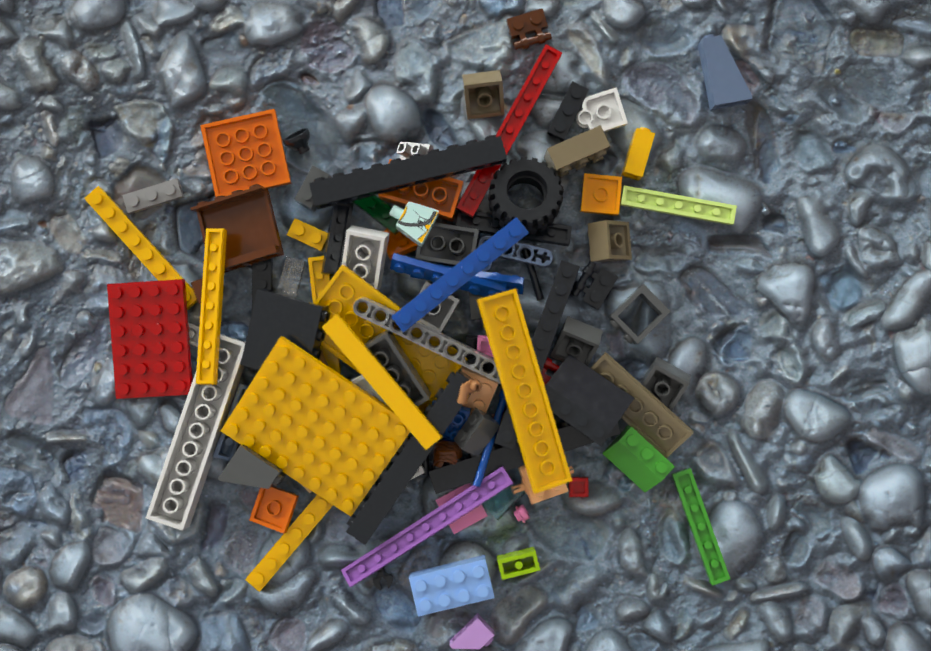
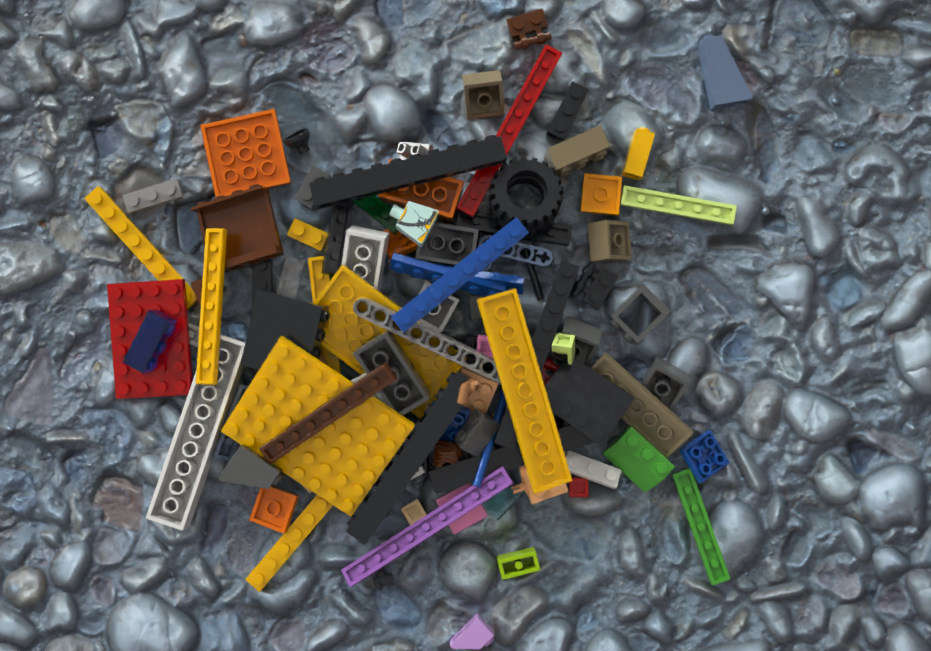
yellow tile [322,314,442,450] -> none
light blue brick [409,555,495,617] -> none
bright pink plate [513,504,530,523] -> none
white plate [576,87,628,132] -> none
none -> clear blue brick [123,310,177,373]
none -> reddish brown tile [259,362,398,464]
none -> tan plate [401,499,427,525]
none -> yellowish green panel [552,333,575,365]
none -> white plate [565,451,621,489]
none -> blue tile [679,430,730,483]

